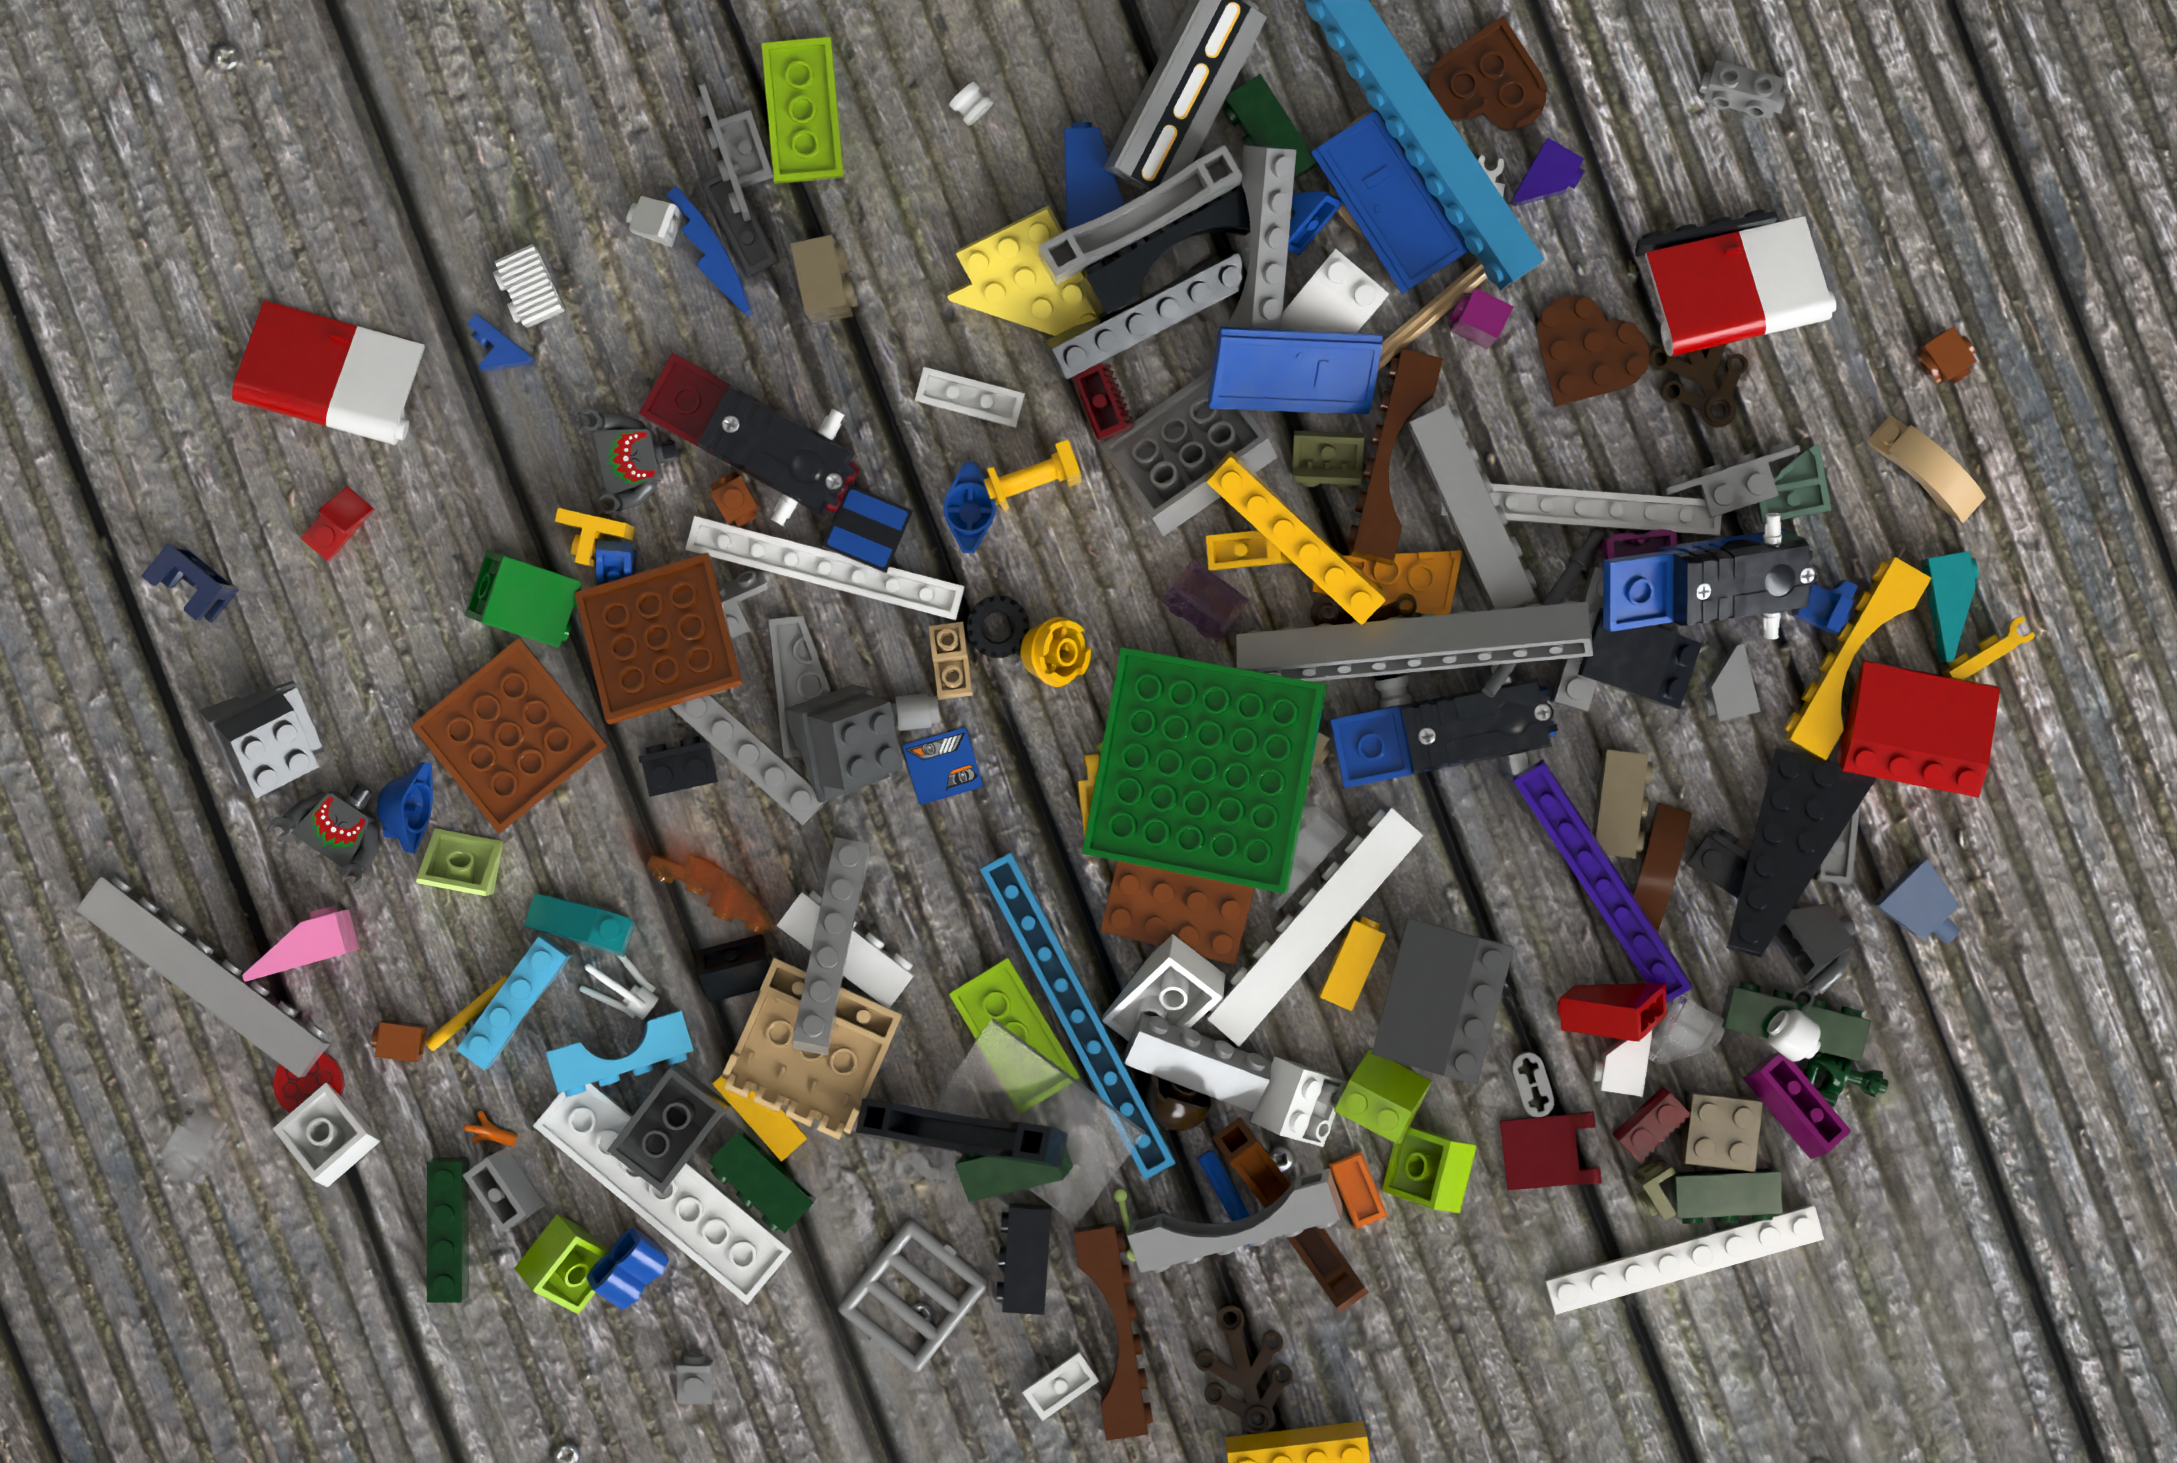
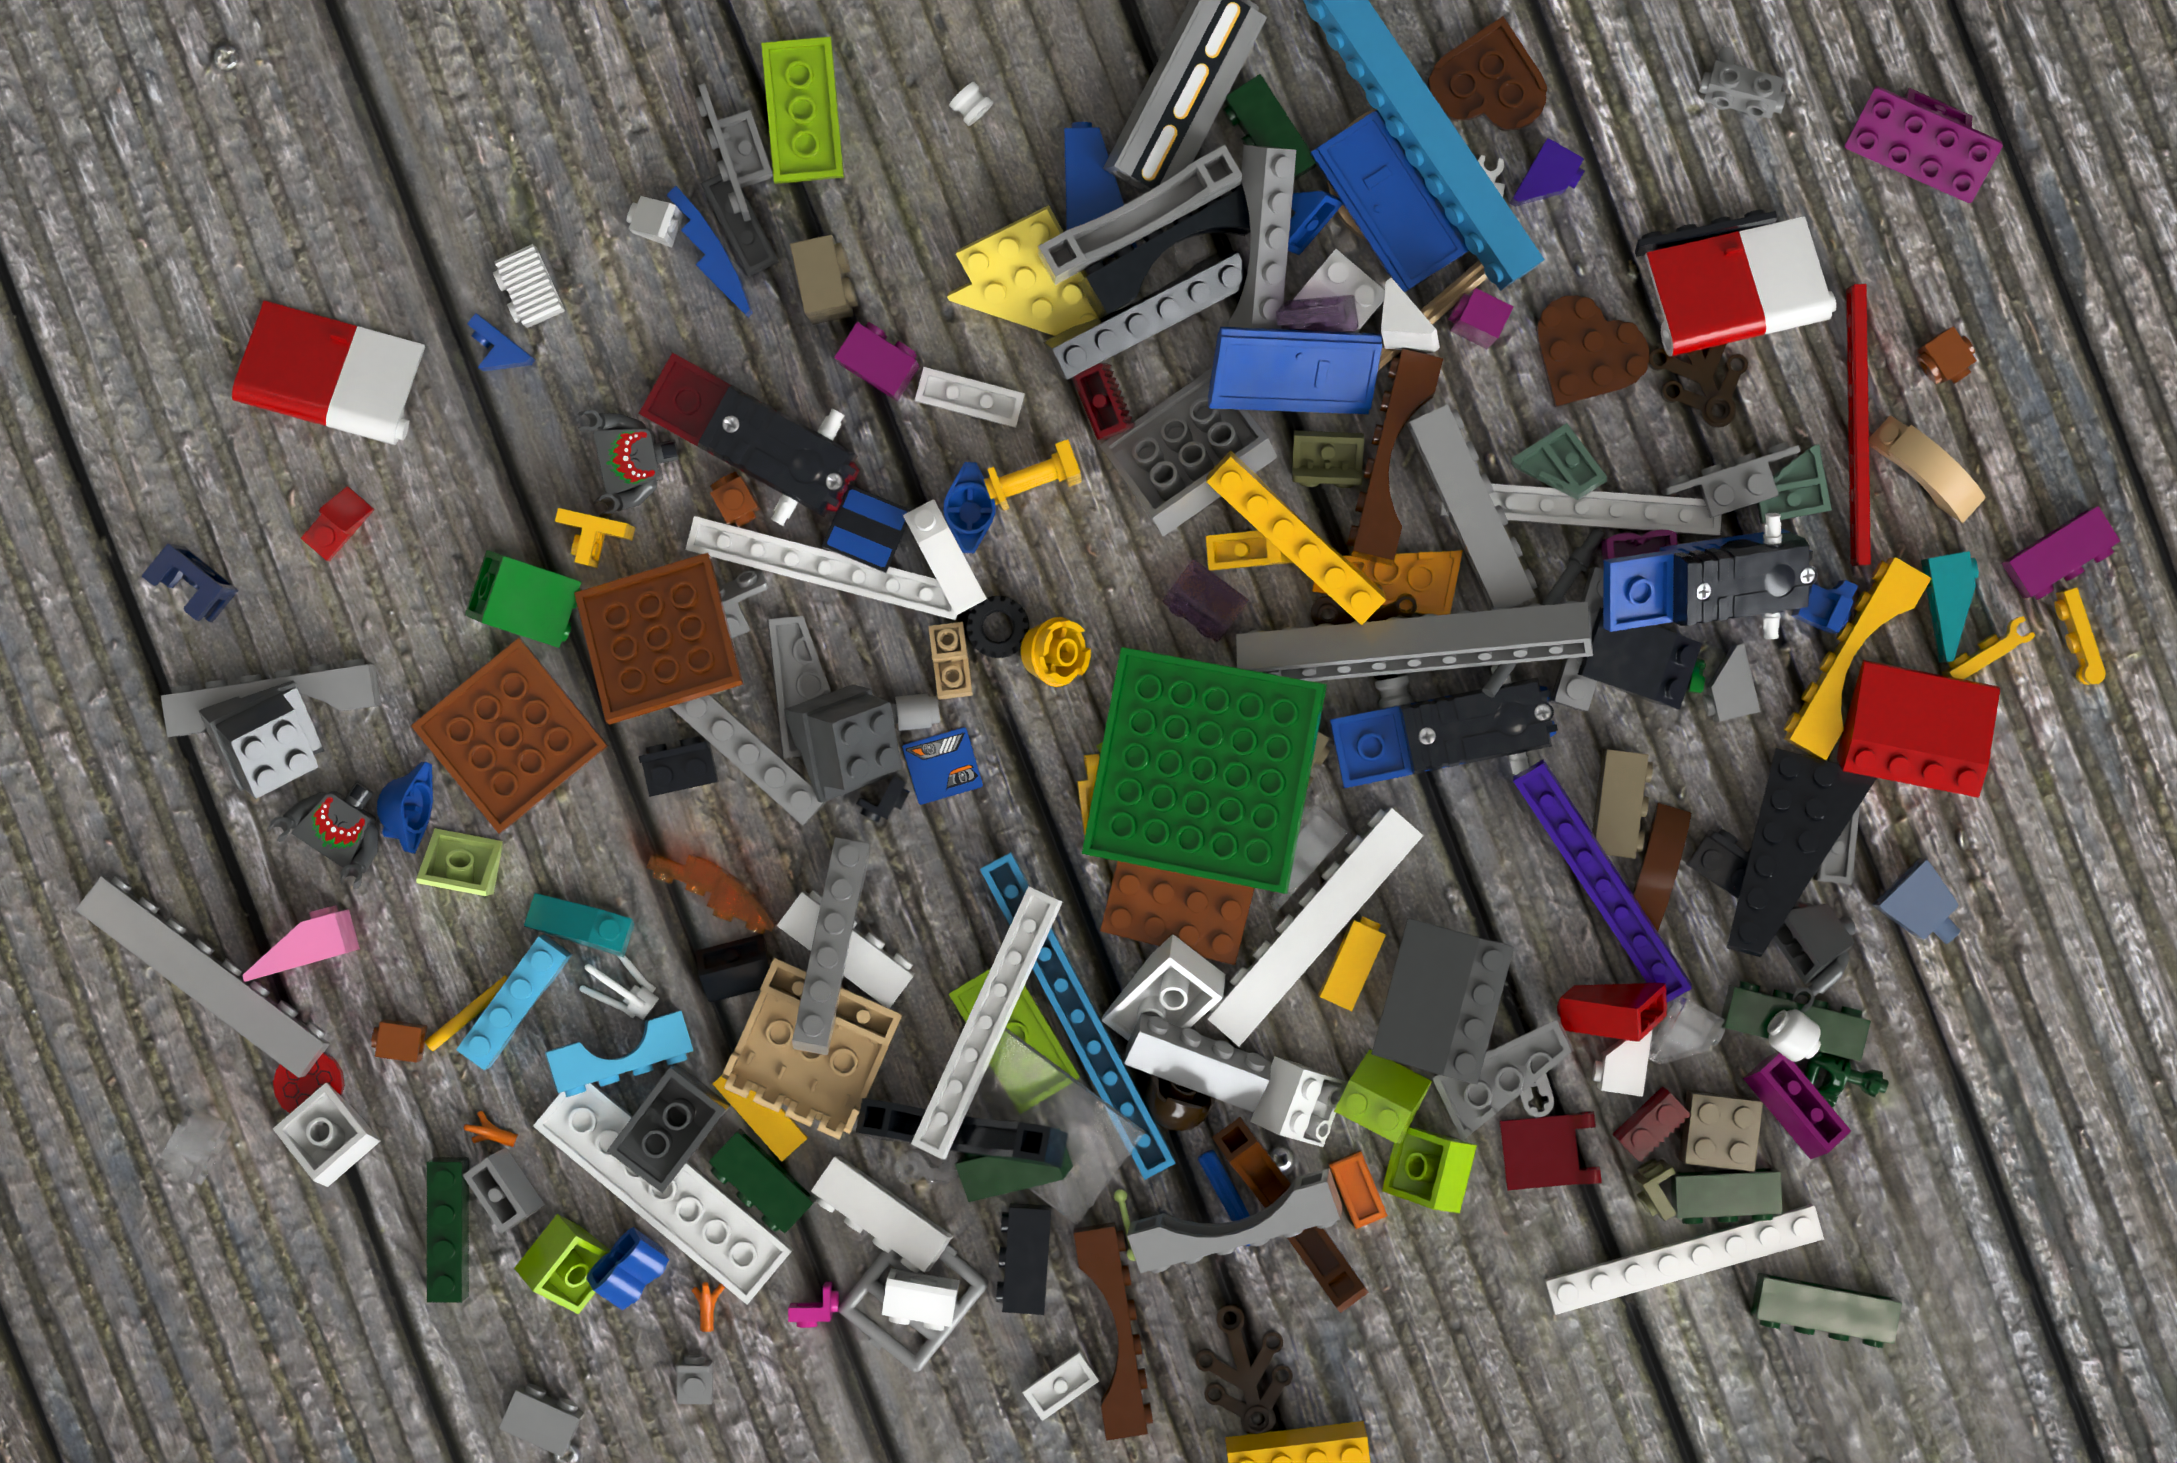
blue slope [595,540,637,586] -> none
none -> light grey arch [161,659,381,737]
none -> light grey brick [498,1383,584,1457]
none -> orange bar [692,1282,725,1332]
none -> dark pink bracket [788,1282,839,1328]
none -> white brick [811,1156,953,1273]
none -> magenta brick [834,322,920,402]
none -> black bracket [856,776,910,822]
none -> white slope [882,1268,960,1331]
none -> white slope [903,499,987,615]
none -> white plate [911,886,1062,1159]
none -> clear purple bracket [1276,295,1358,332]
none -> white slope [1381,278,1440,352]
none -> light grey wing [1432,1018,1574,1141]
none -> sand green wing [1511,423,1607,500]
none -> green tile [1686,658,1706,693]
none -> brick [1751,1272,1902,1348]
none -> magenta bracket [1845,86,2003,203]
none -> red tile [1846,284,1871,566]
none -> magenta brick [2001,506,2121,600]
none -> yellow plate [2054,587,2106,685]

